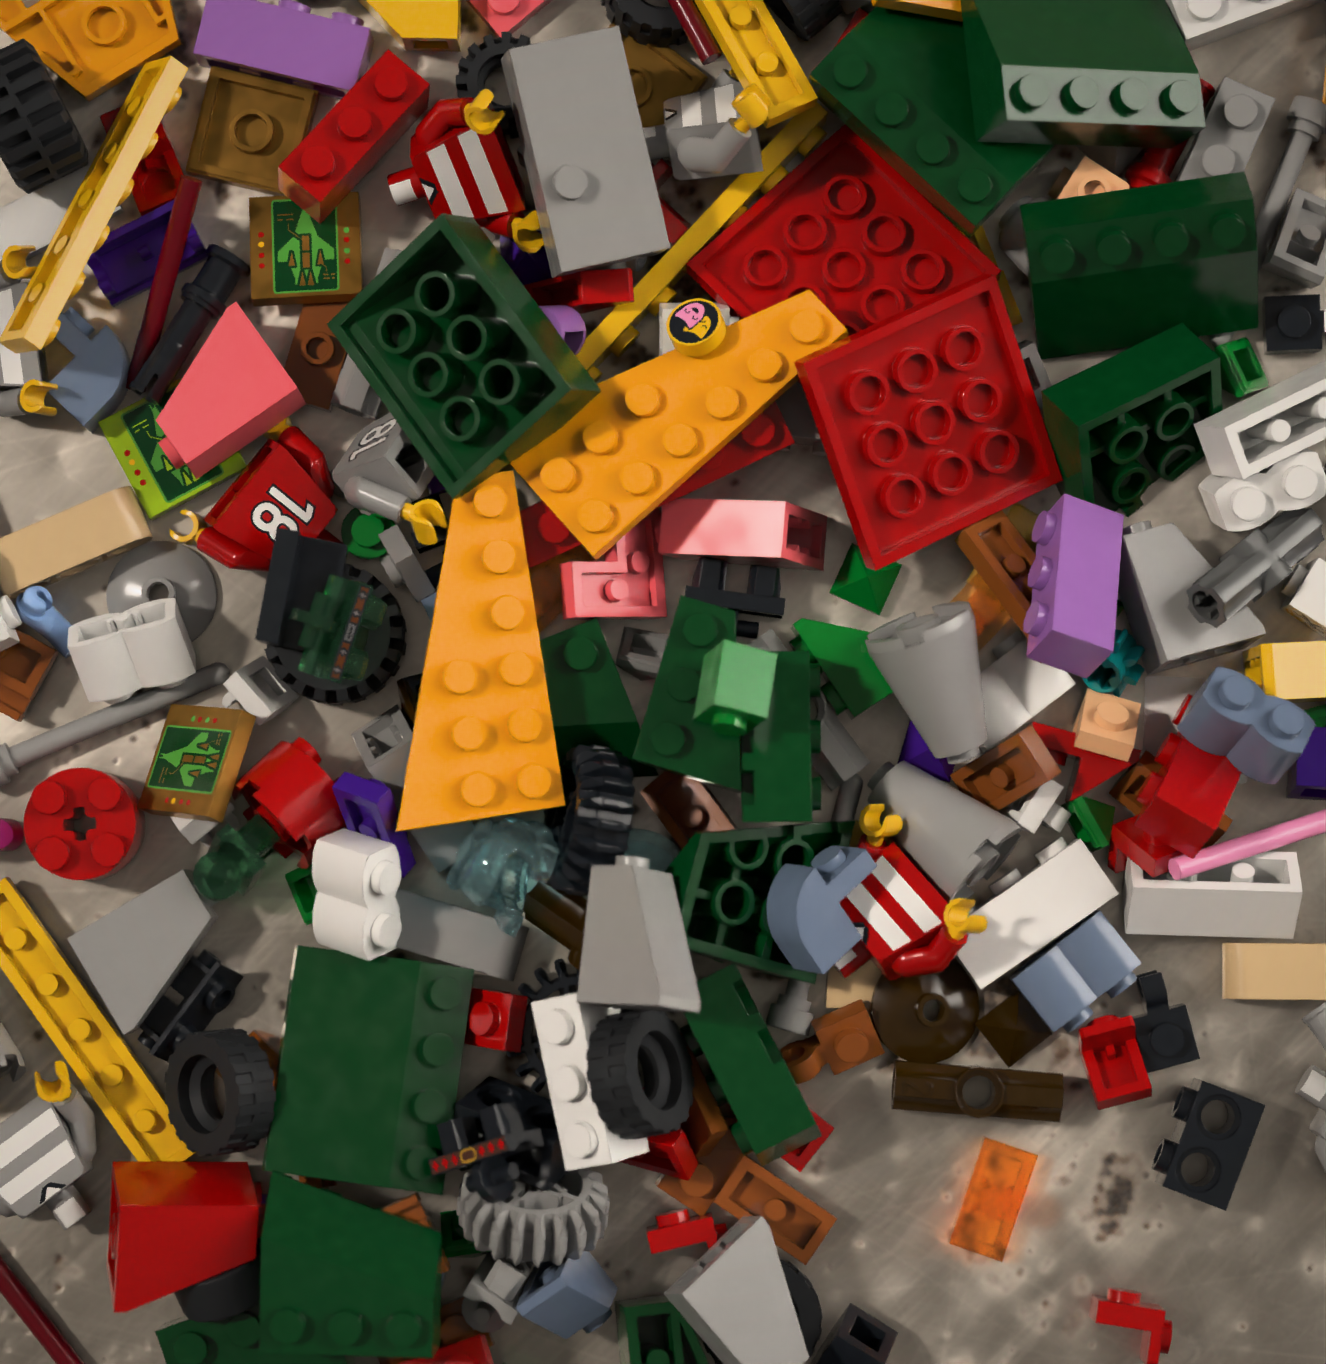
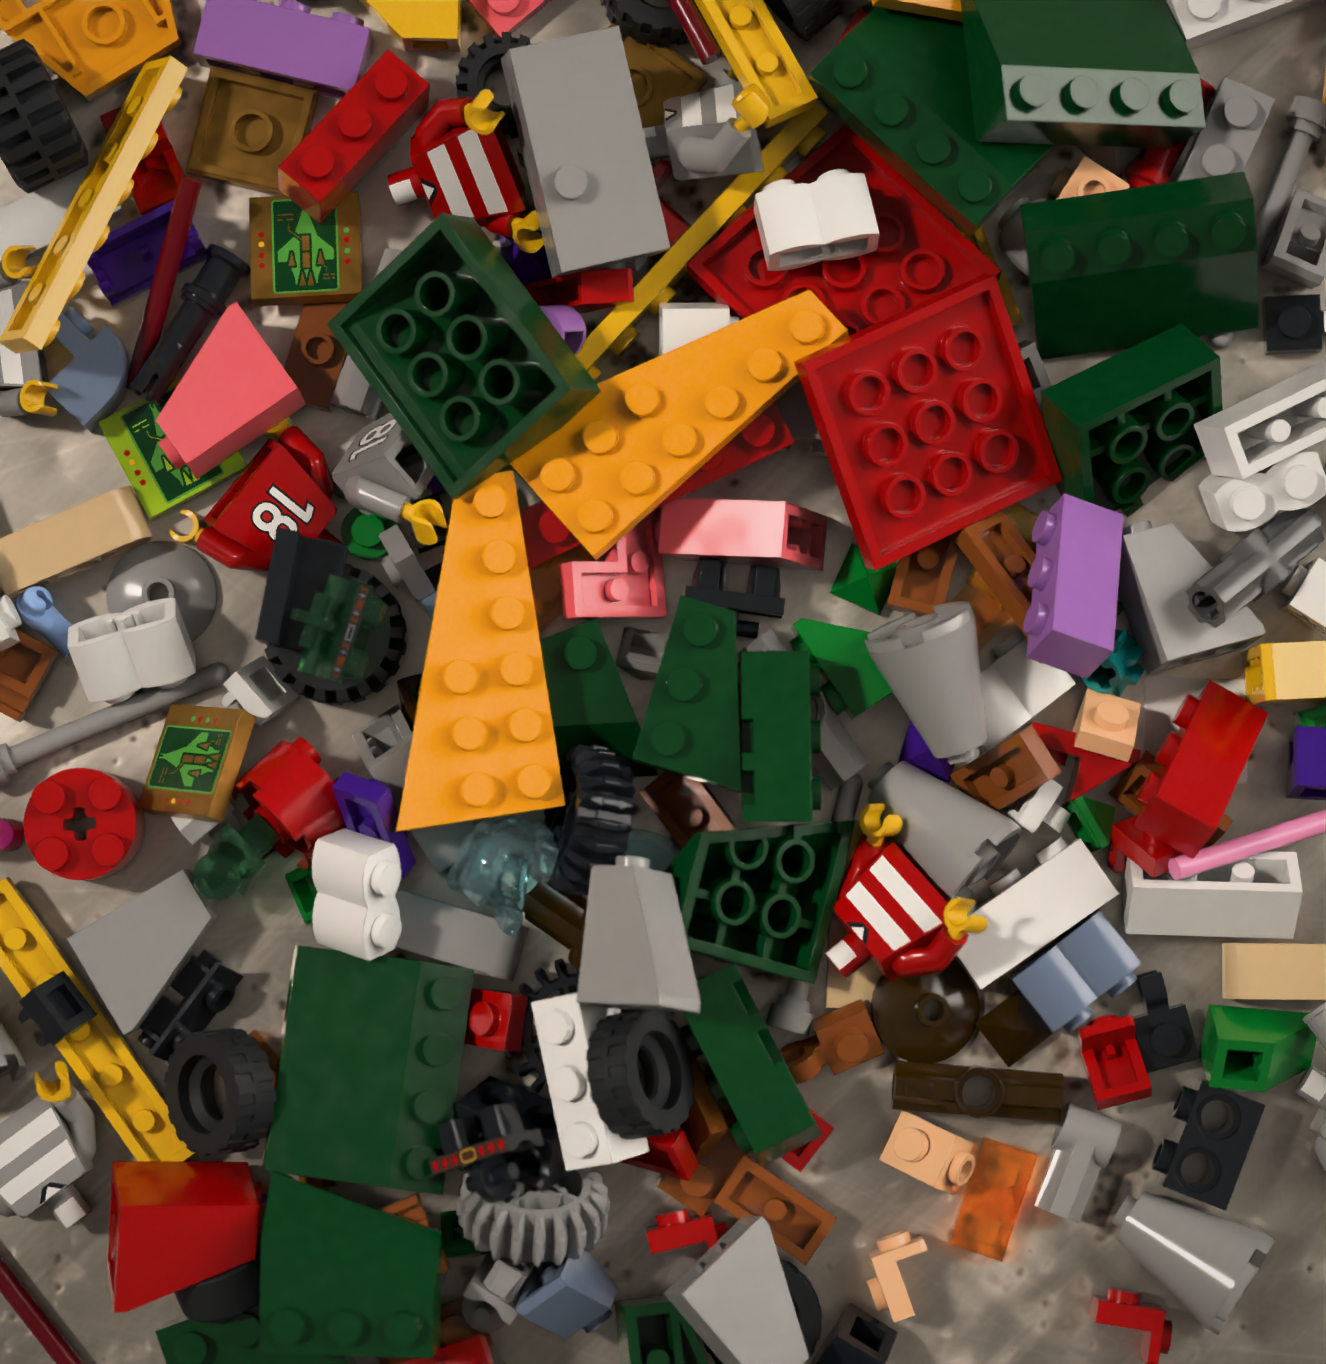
tile [666,298,726,357] -> none
brick [694,639,777,736] -> none
sand blue brick [766,845,877,975] -> none
sand blue brick [1177,667,1316,785] -> none
green slope [1214,337,1269,398] -> none
none -> black tile [18,971,97,1046]
none -> white brick [754,169,880,271]
none -> light nougat bracket [866,1230,927,1323]
none -> light nougat bracket [879,1110,978,1195]
none -> dark orange plate [886,528,964,617]
none -> light grey piece [1033,1102,1122,1223]
none -> light grey cone [1112,1191,1276,1335]
none -> green slope [1199,1004,1317,1092]

